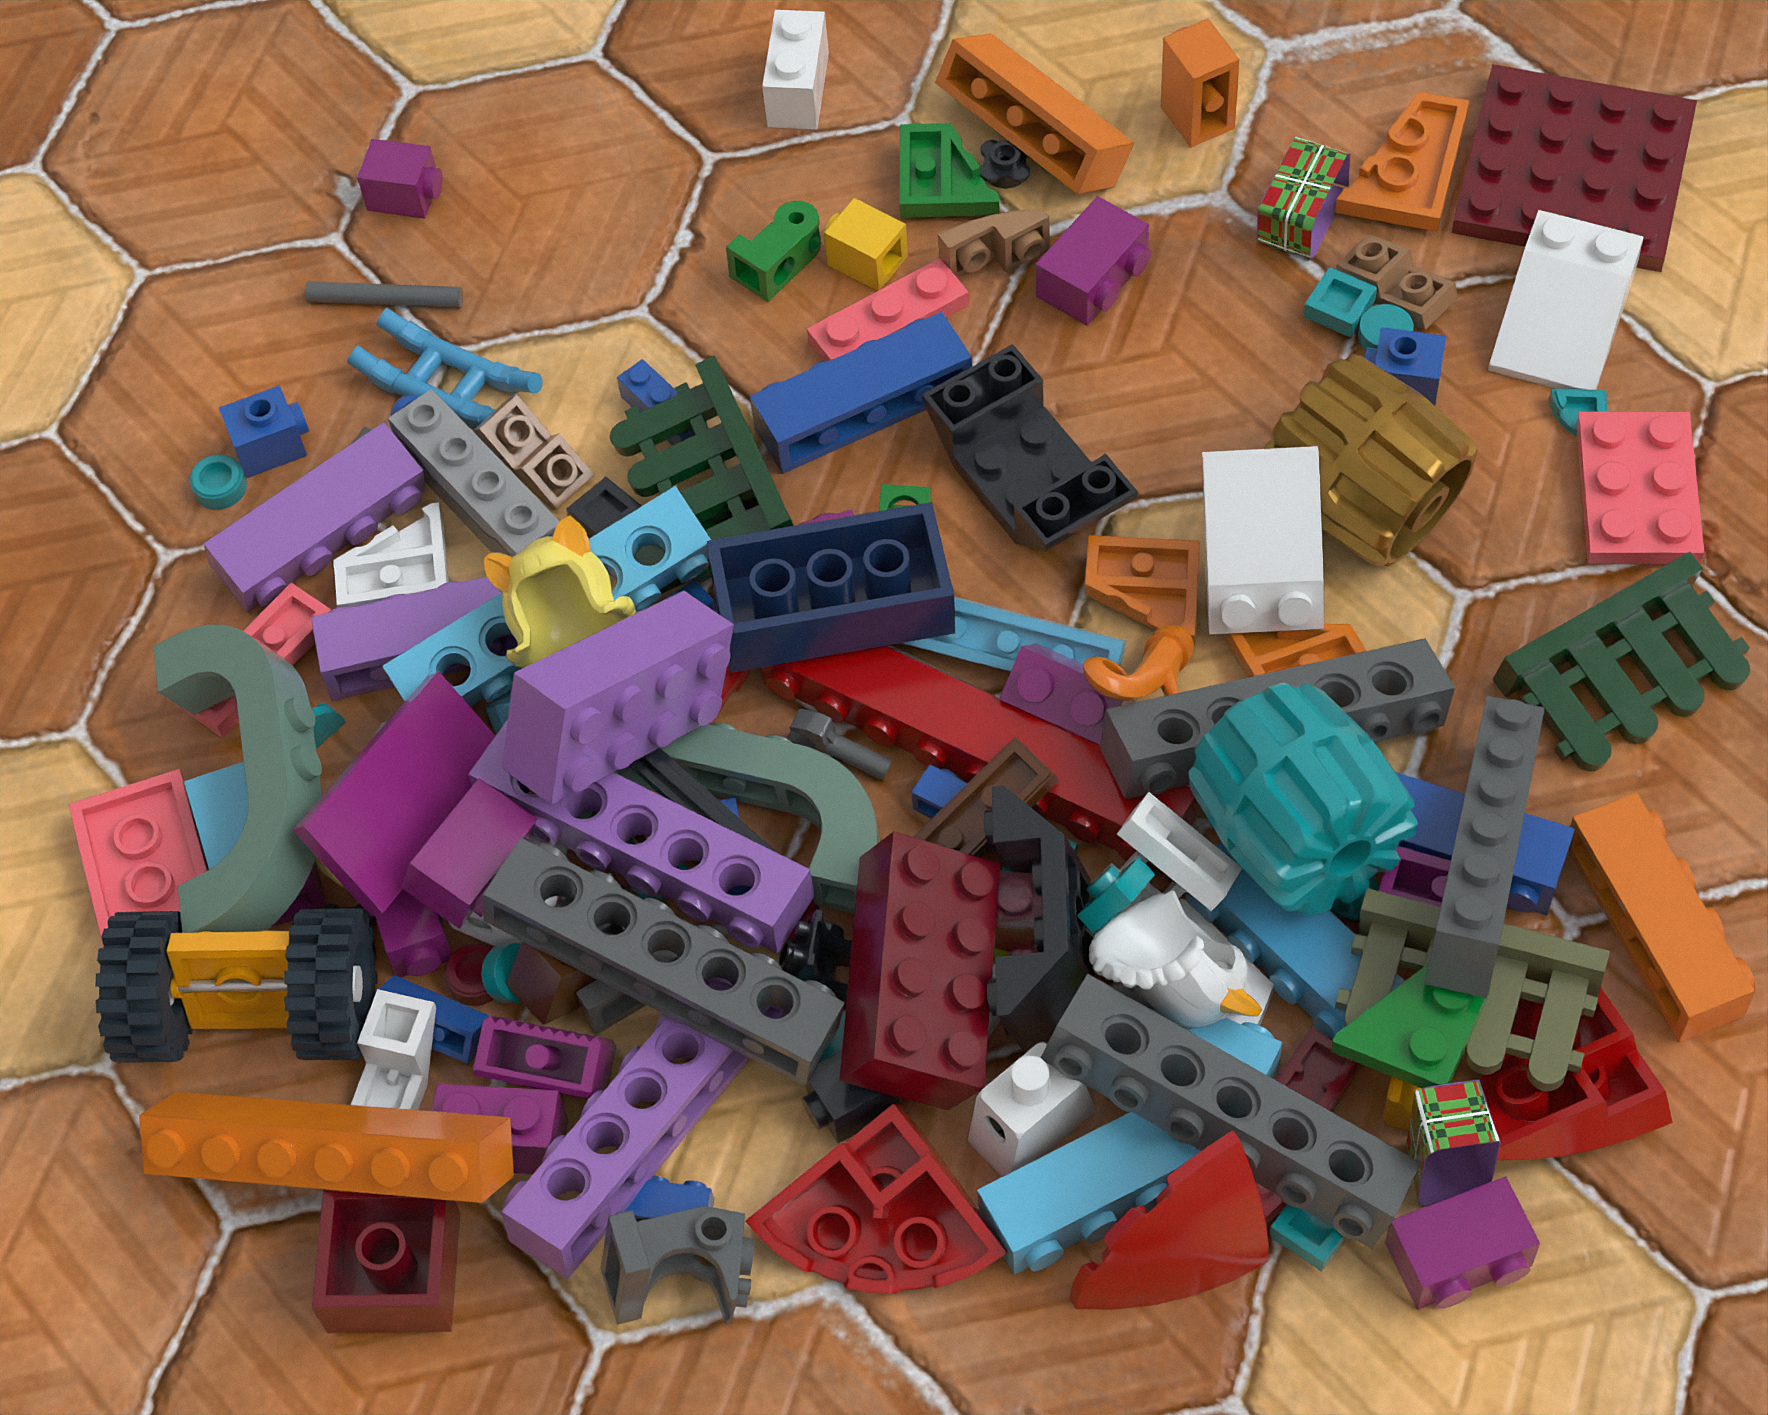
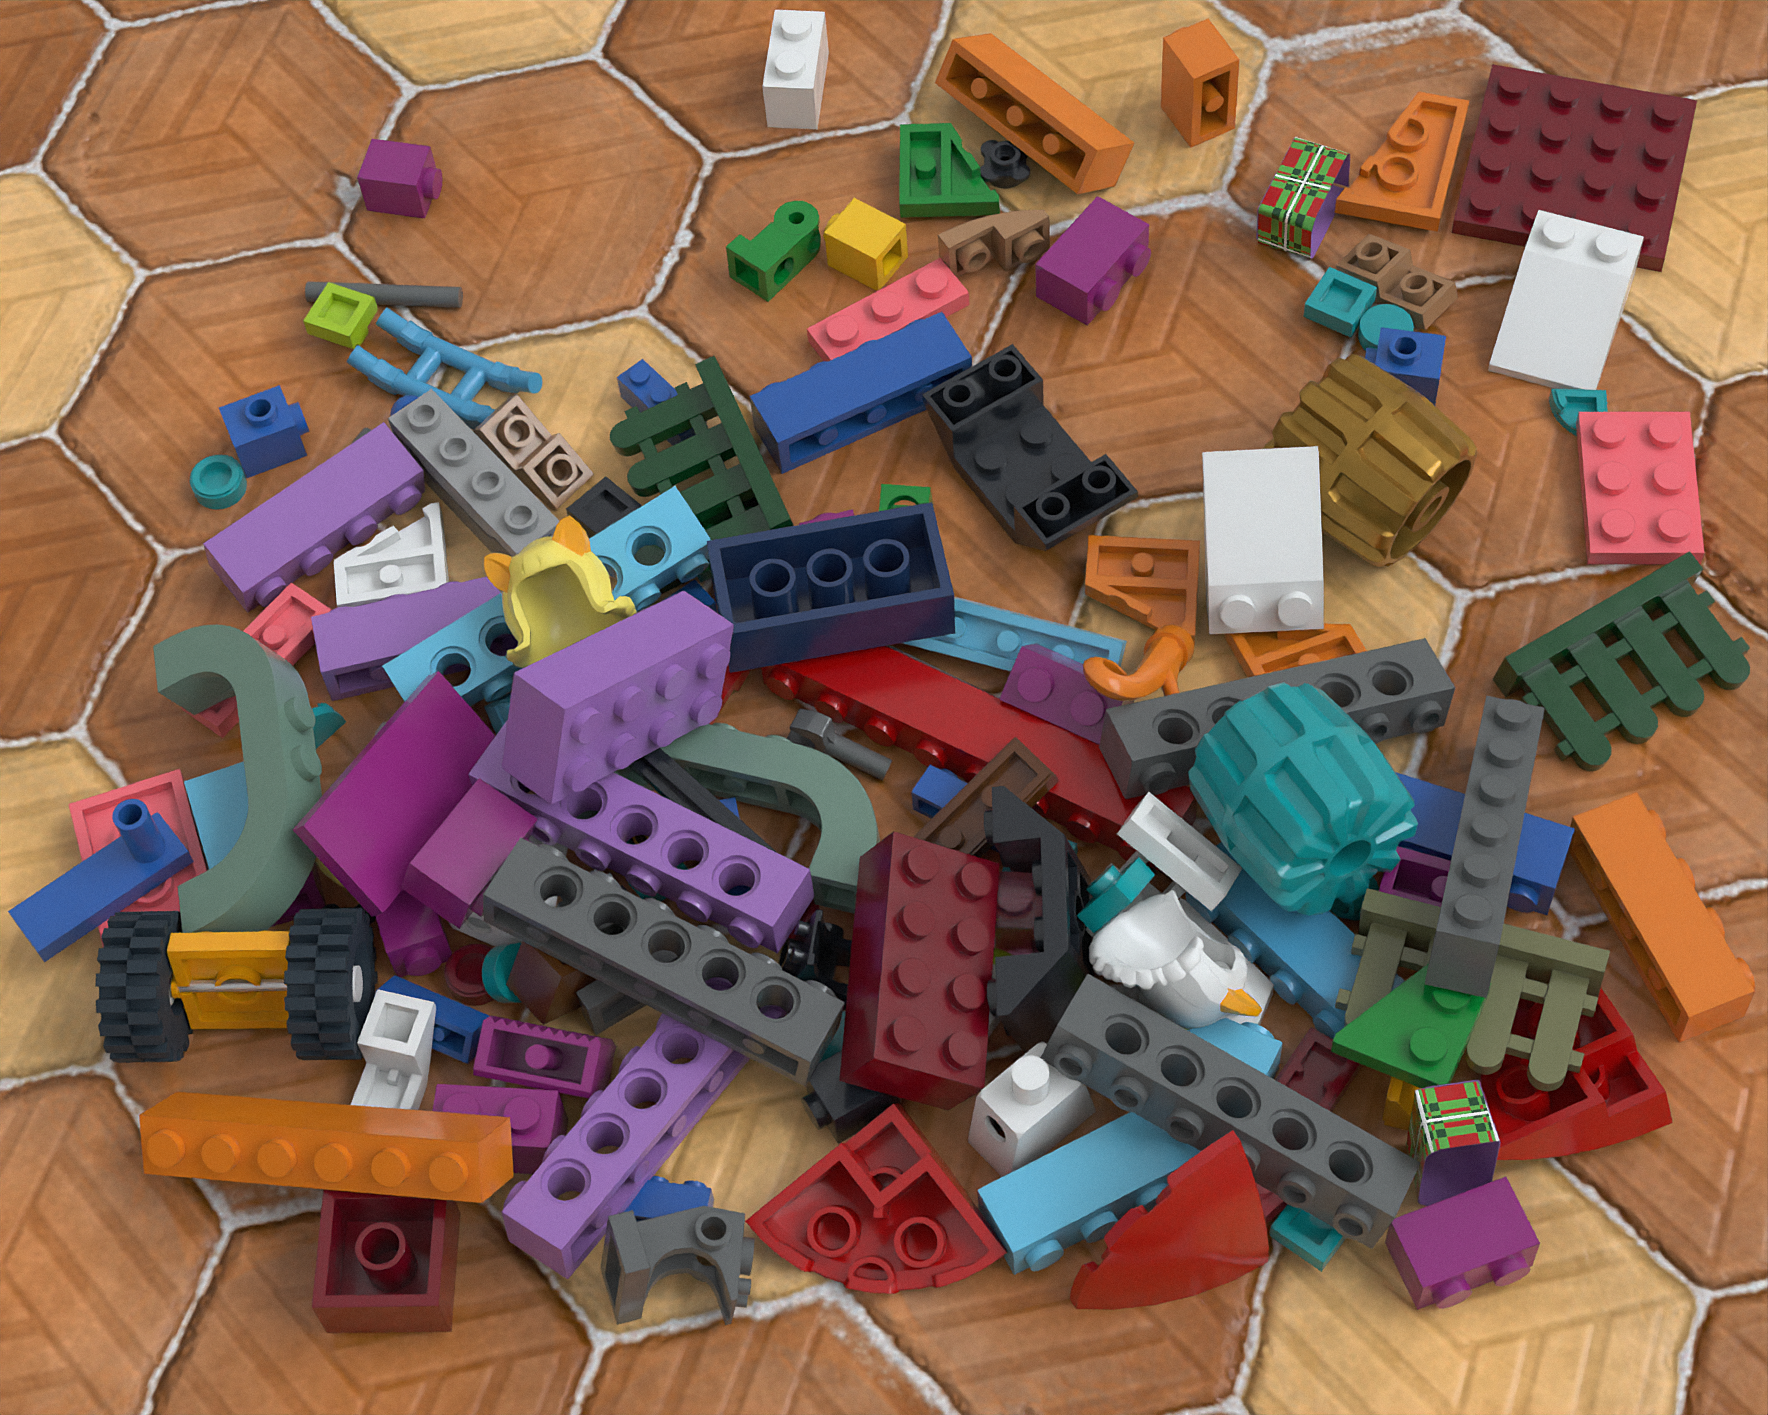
none -> blue piece [8,799,194,962]
none -> lime tile [303,282,378,349]

